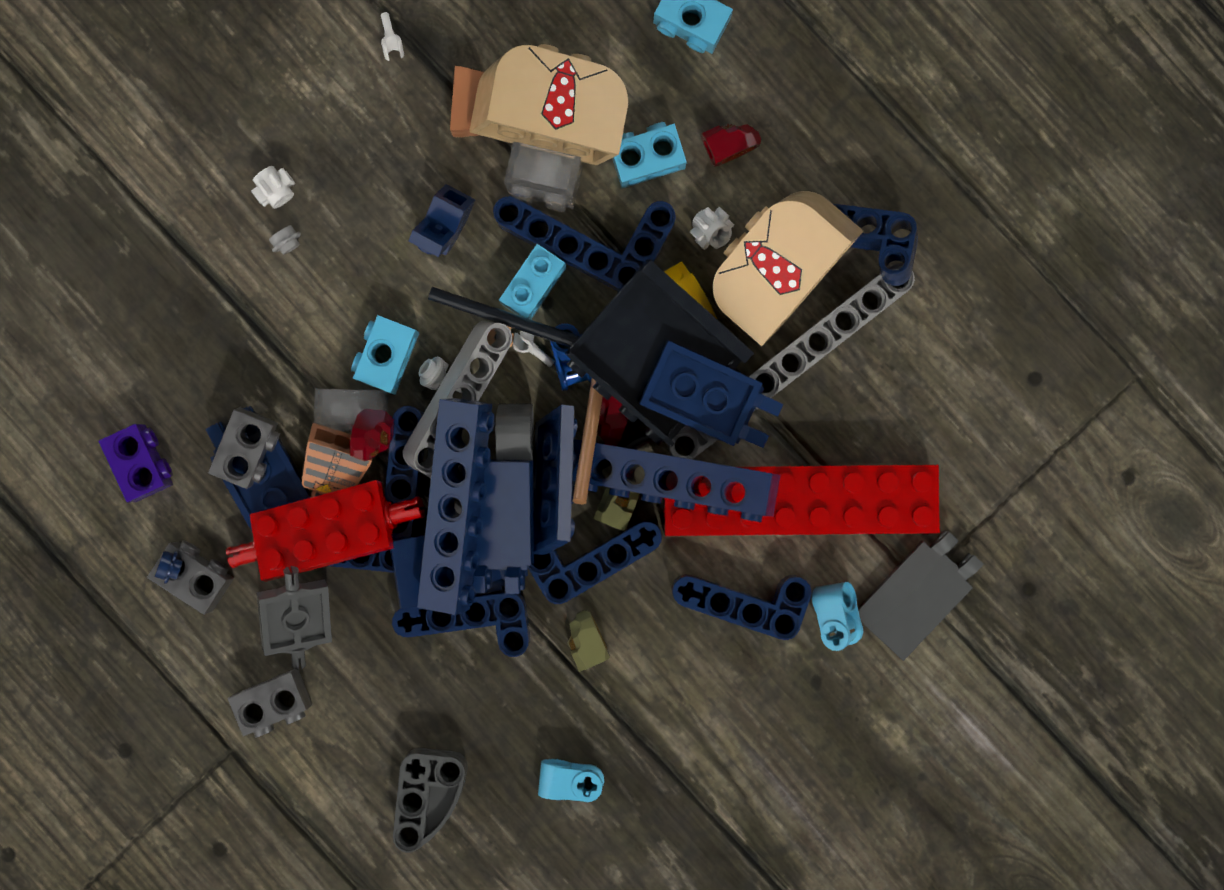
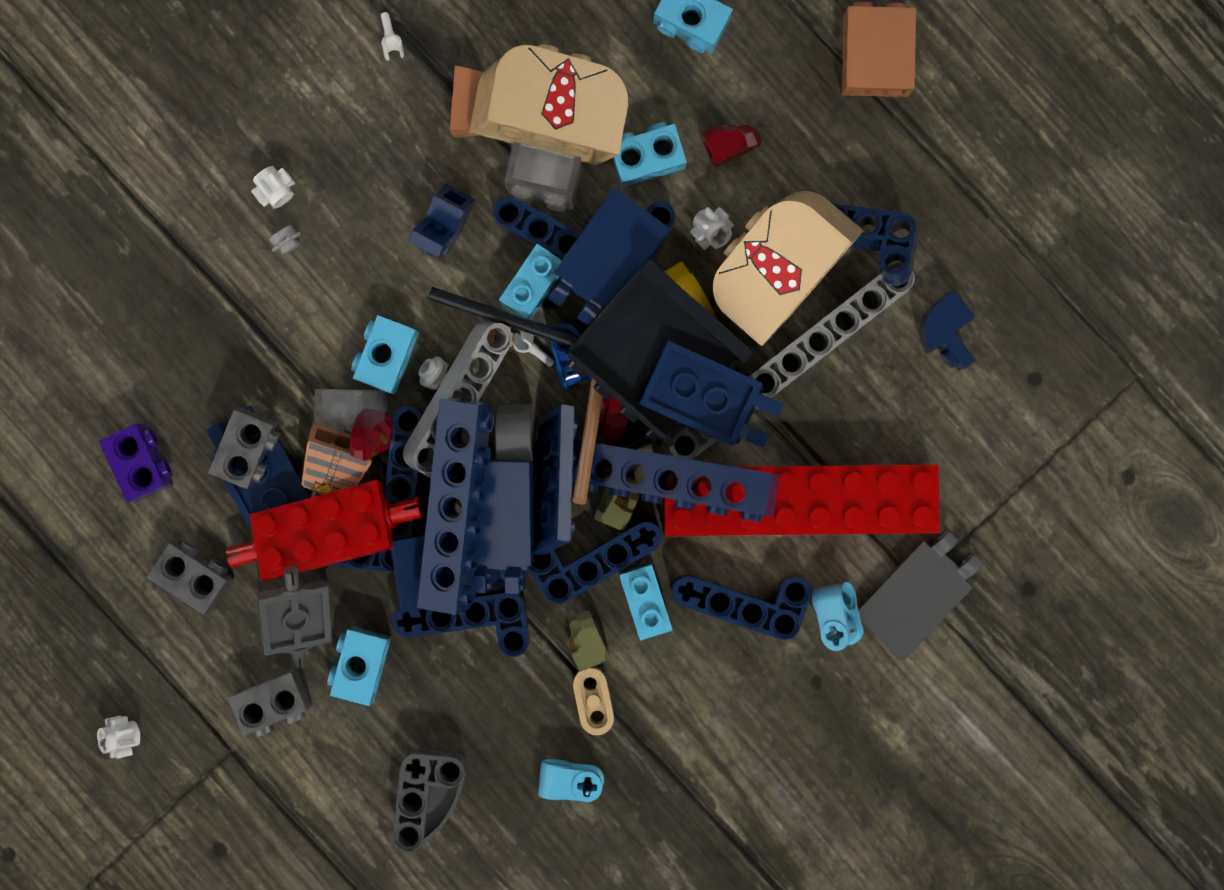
dark blue plate [155,551,183,584] -> none
none -> white gear [97,715,140,759]
none -> medium azure brick [327,626,392,706]
none -> dark blue tile [548,188,670,326]
none -> tan plate [573,667,614,735]
none -> medium azure brick [619,563,673,641]
none -> nougat brick [842,2,916,97]
none -> dark blue brick [919,290,976,371]

